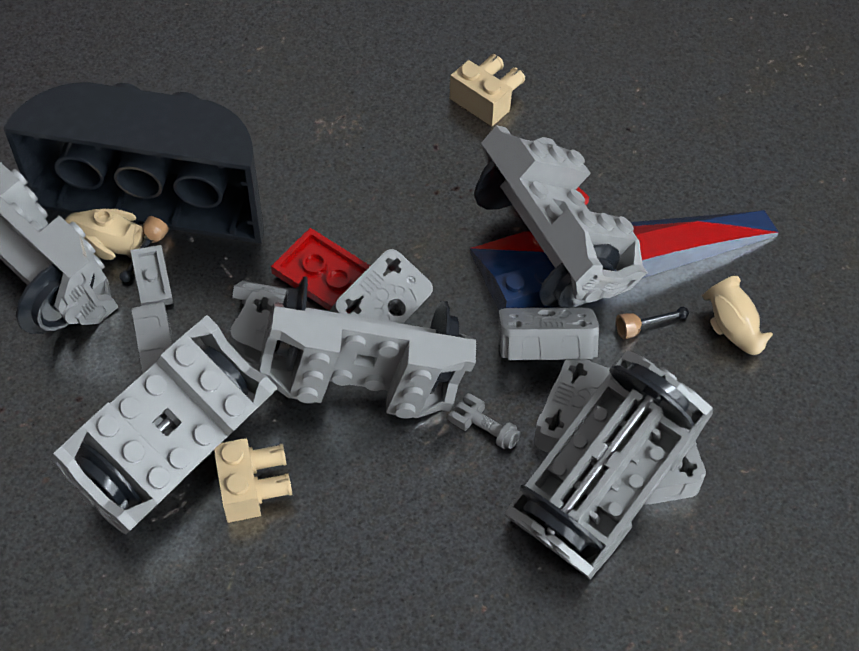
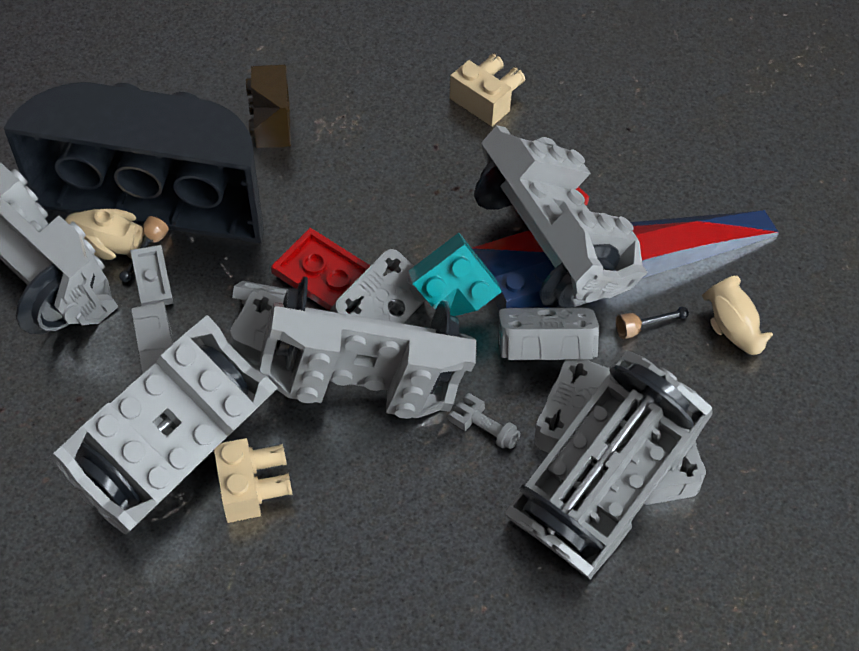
none -> dark brown slope [246,65,291,148]
none -> teal slope [408,233,502,316]

